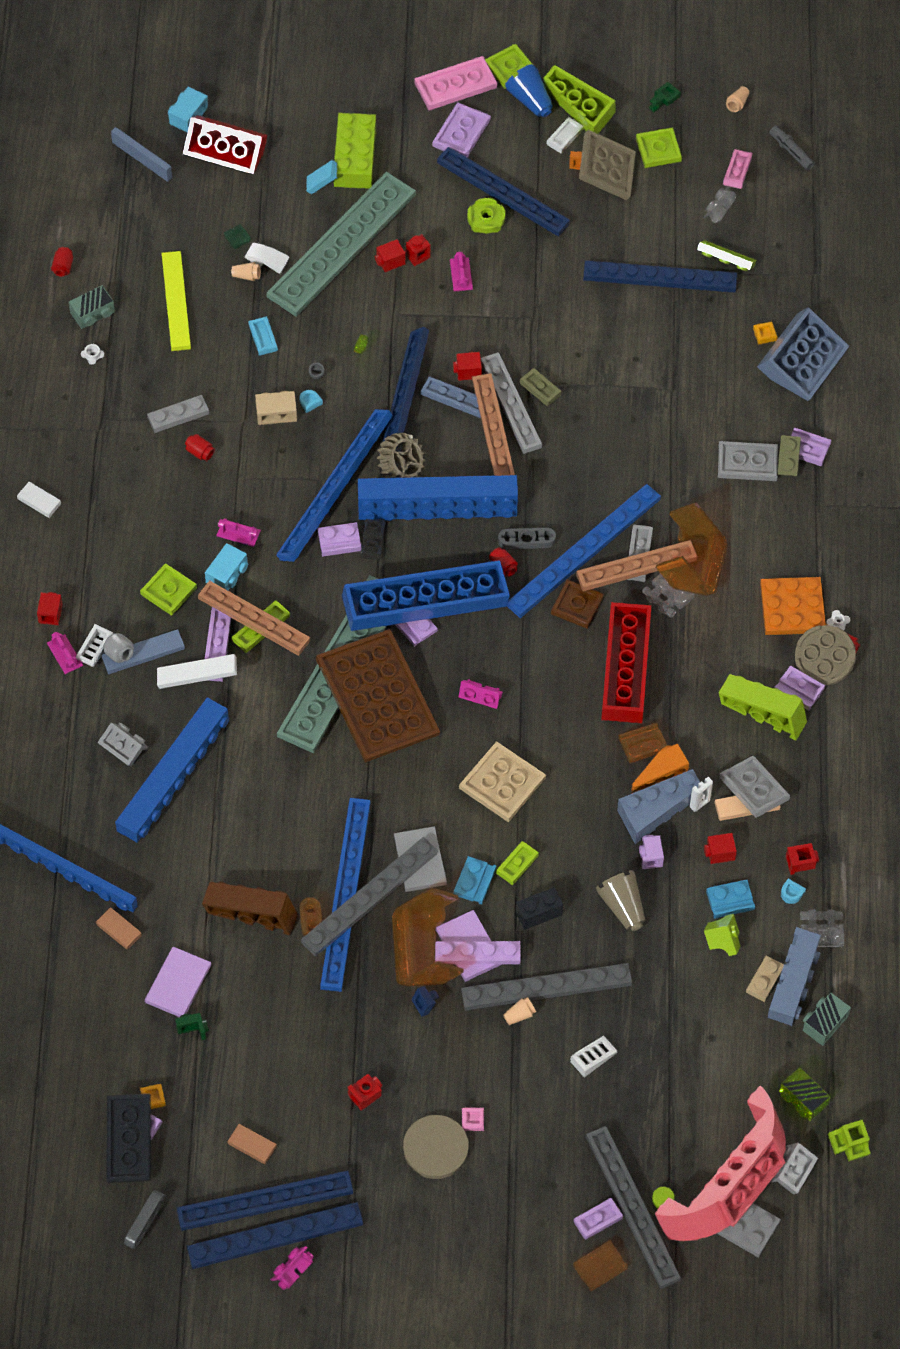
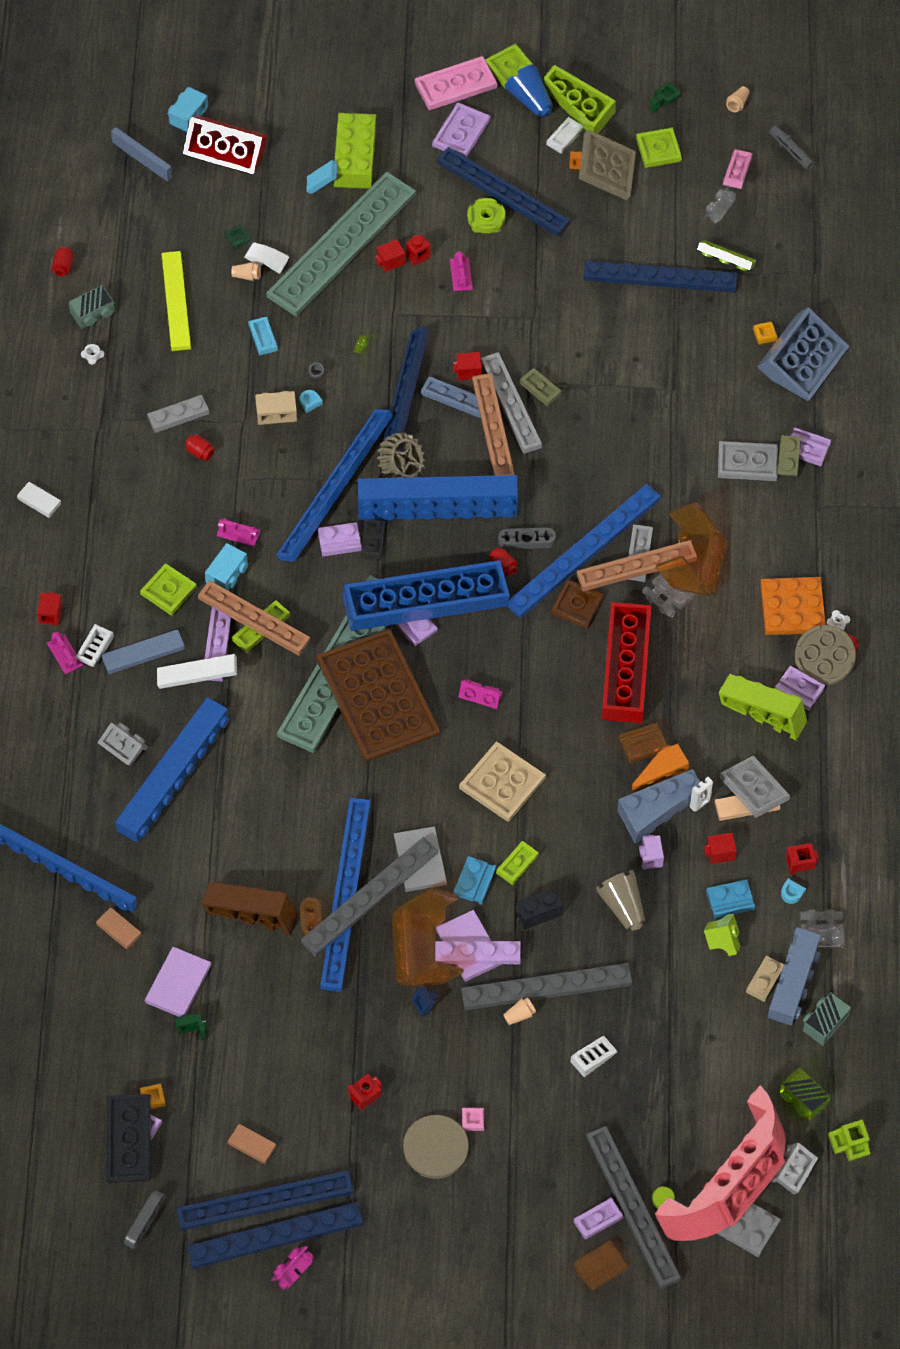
light grey head [104,633,134,663] -> none

